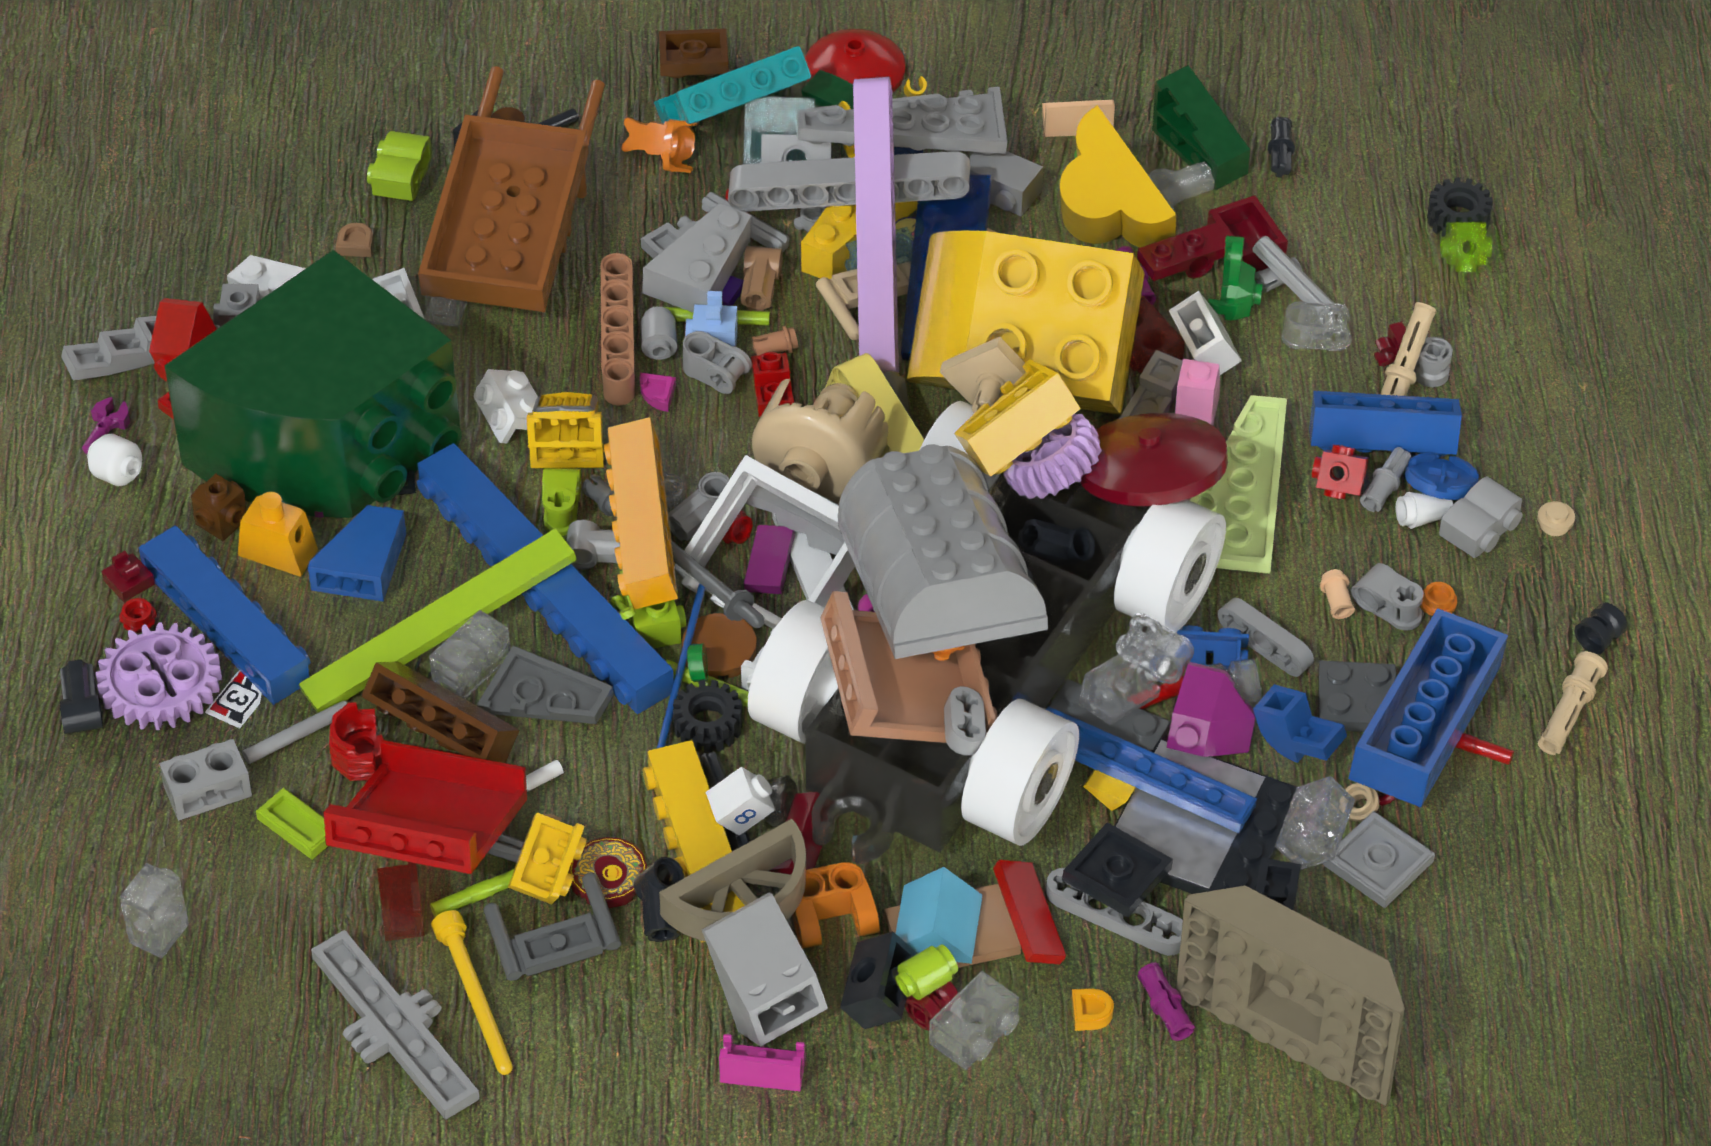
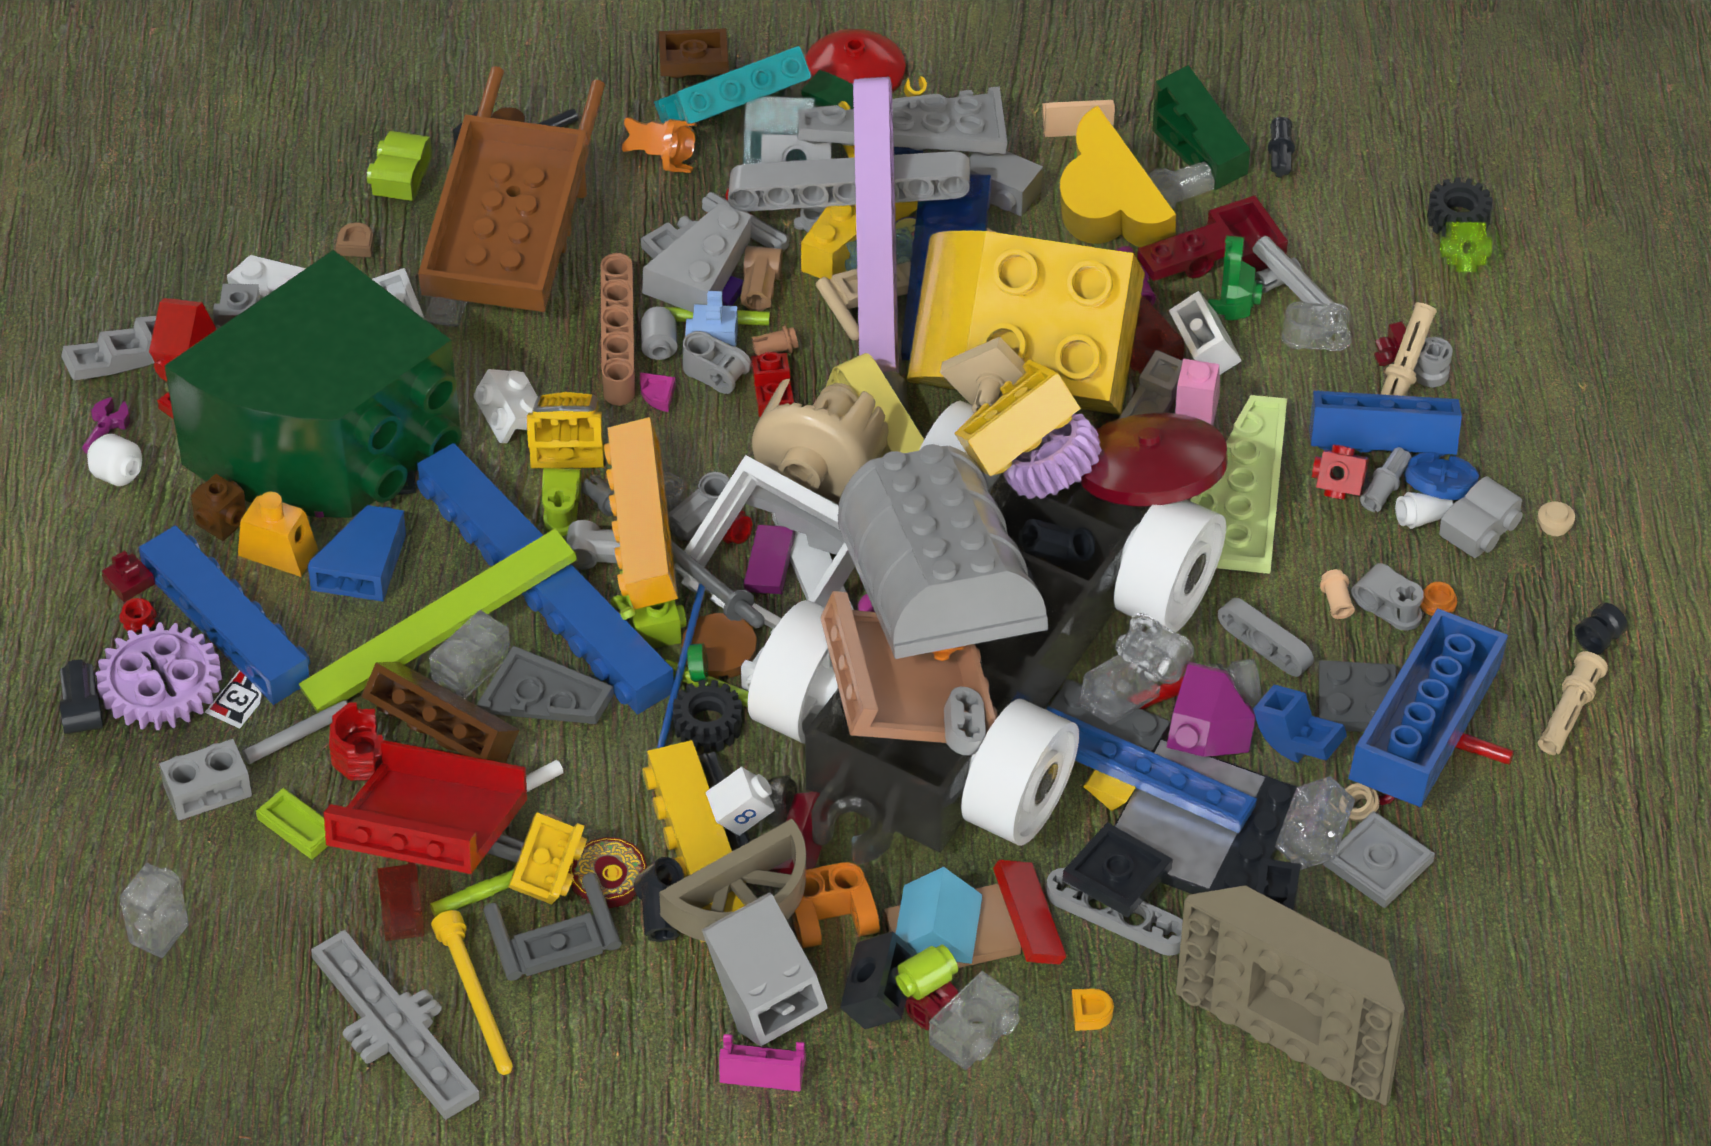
magenta pin [1137,962,1195,1041] -> none
blue hinge [1171,626,1249,668] -> none

